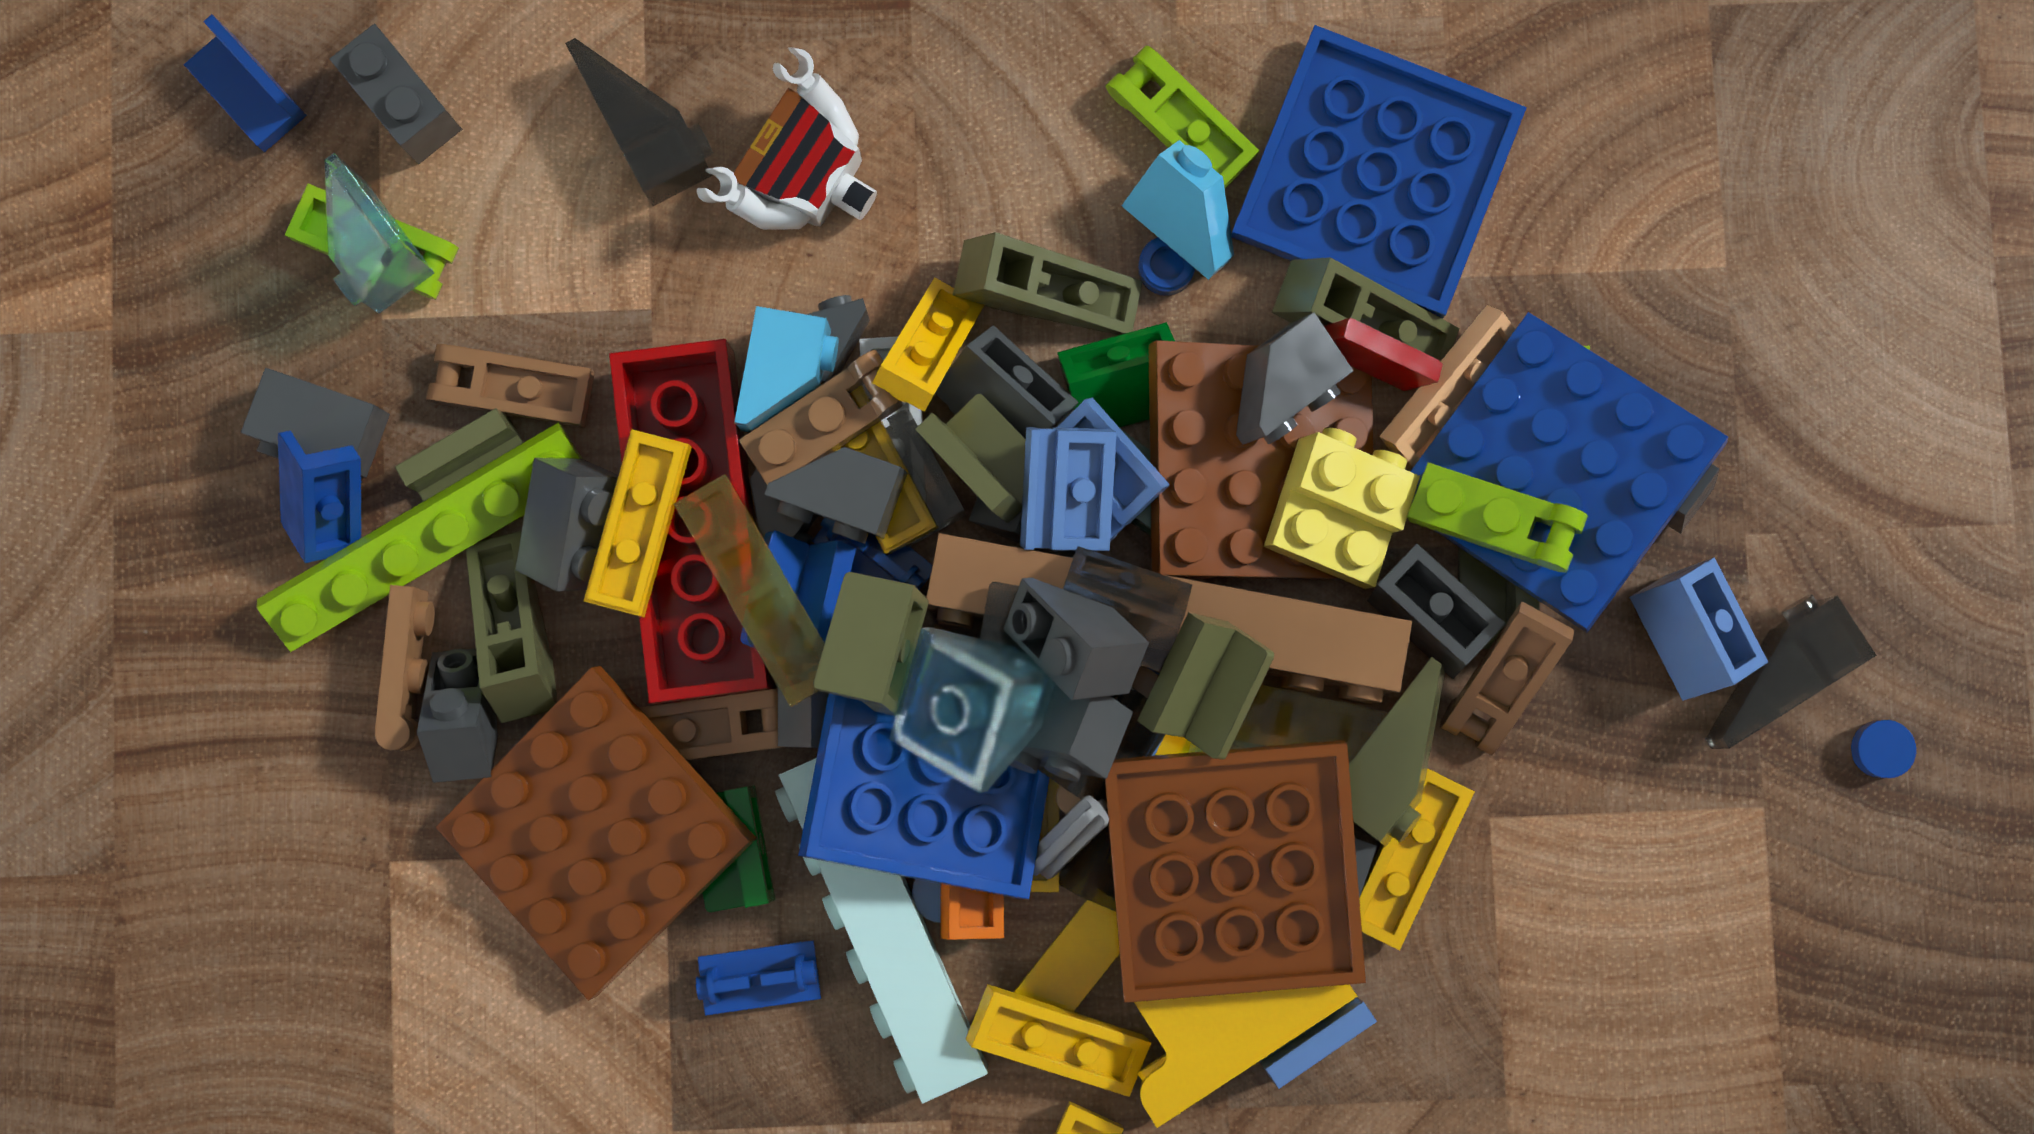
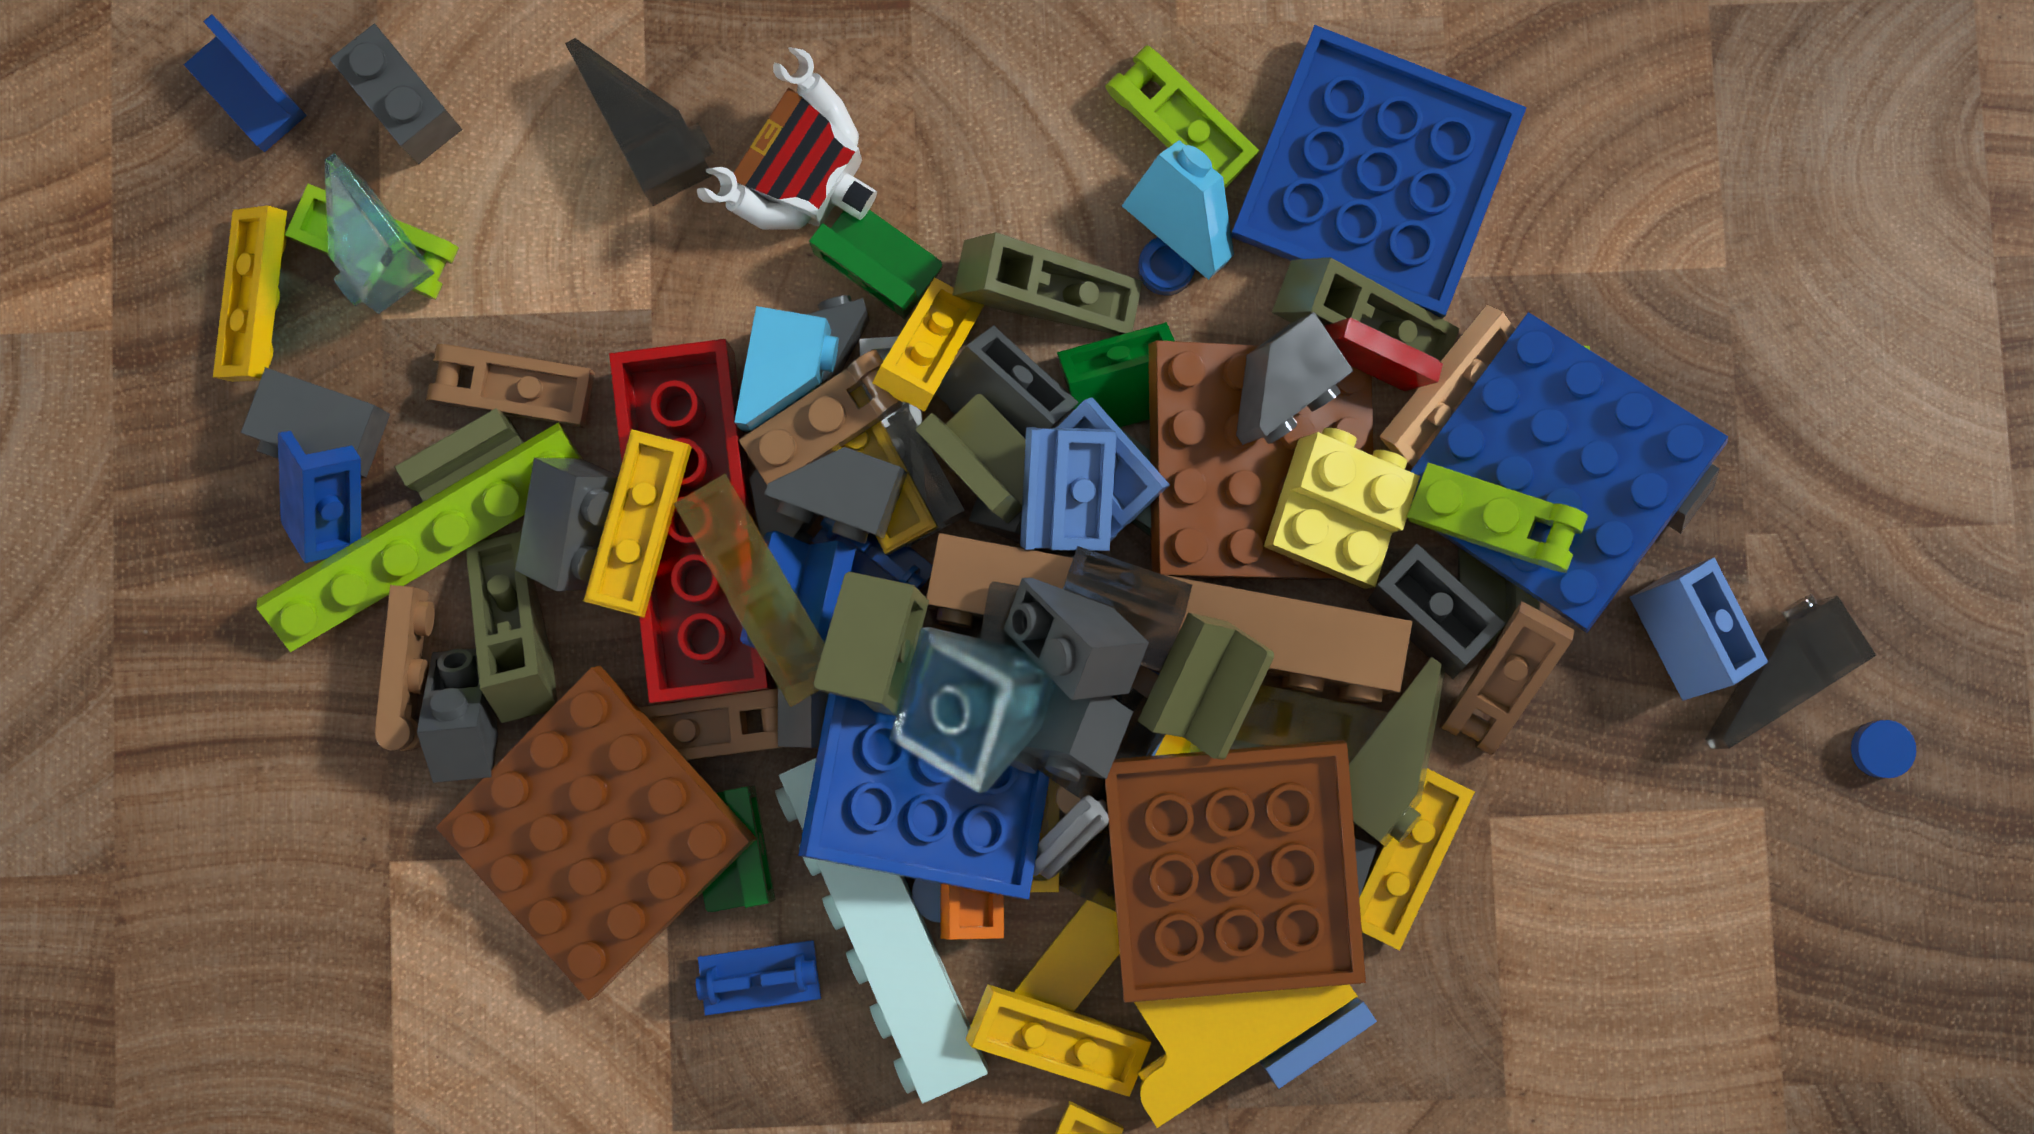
none -> yellow plate [213,205,287,382]
none -> green panel [809,209,943,320]

